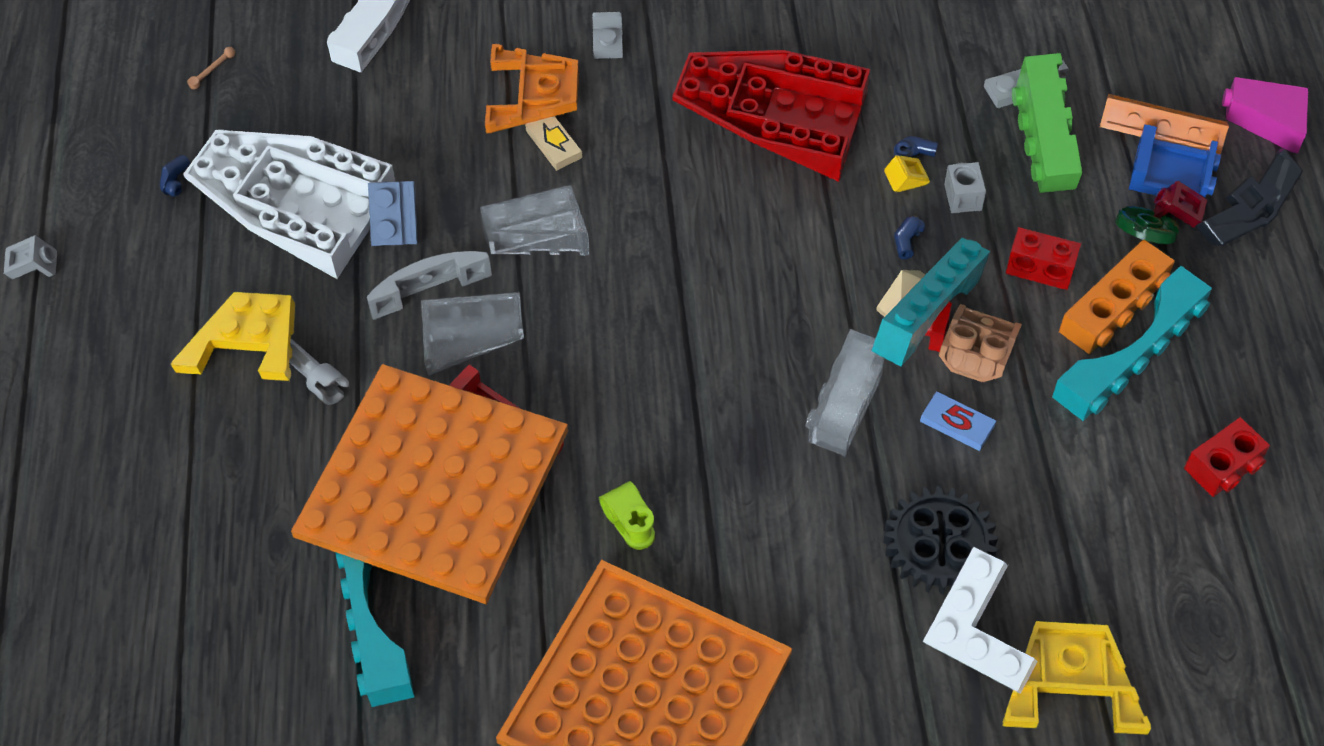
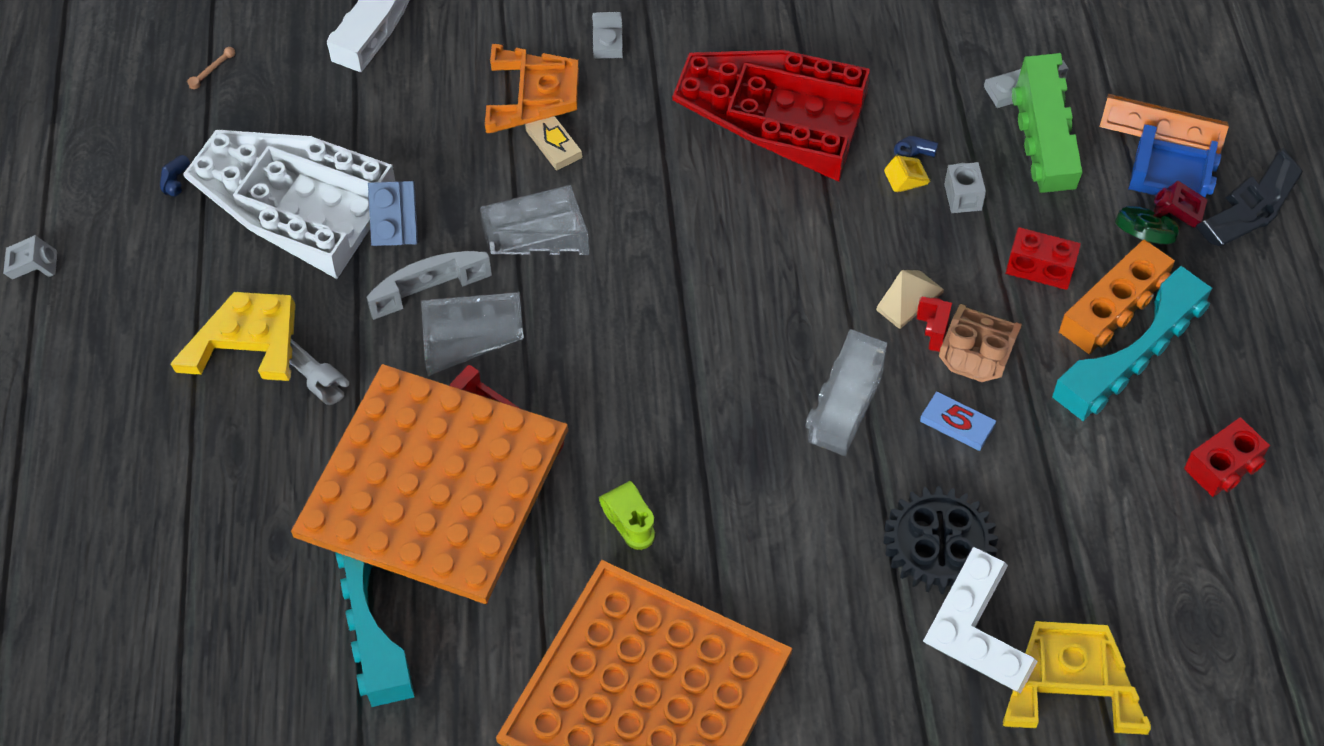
teal arch [871,238,990,366] -> none
dark blue arm [894,216,925,259] -> none
dark pink slope [1222,77,1308,153] -> none

